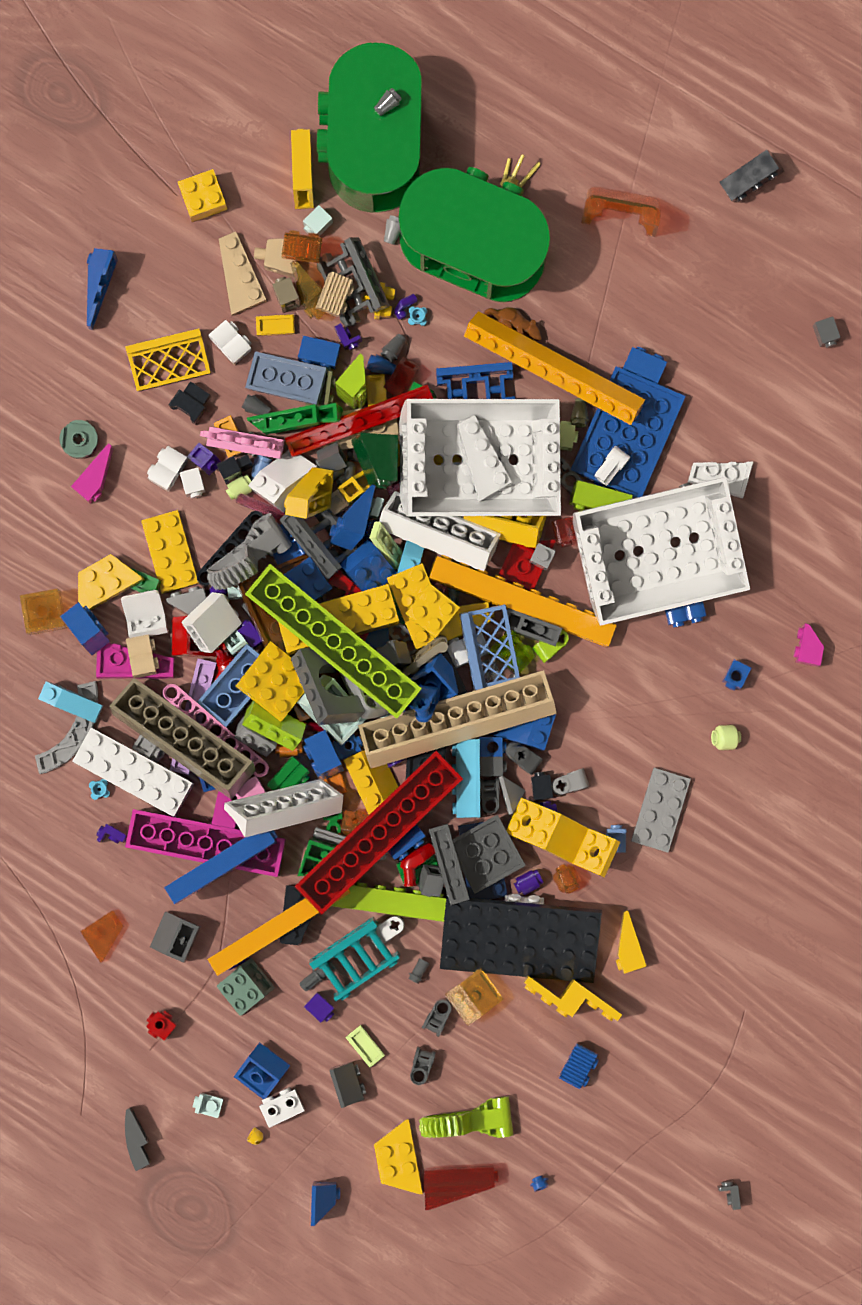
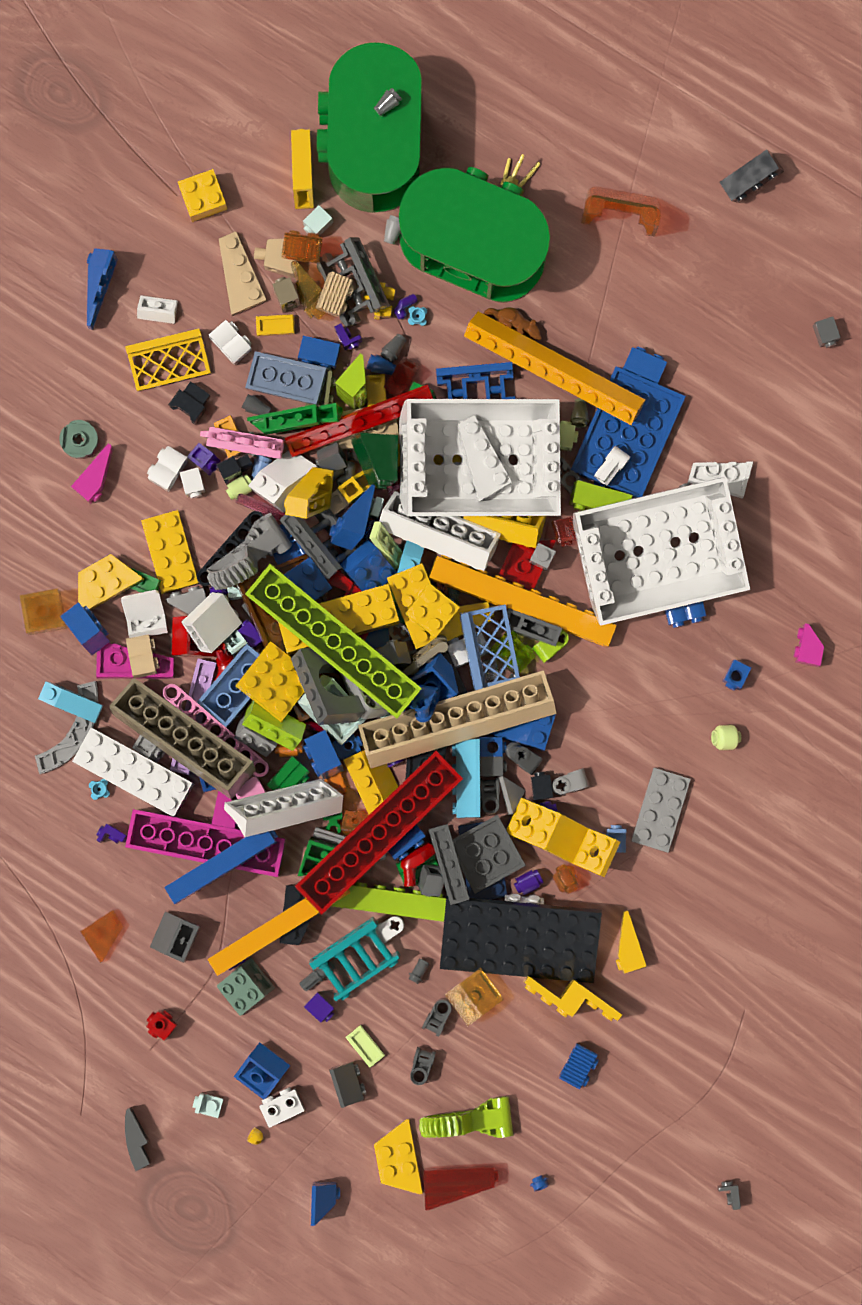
none -> white slope [137,296,178,324]

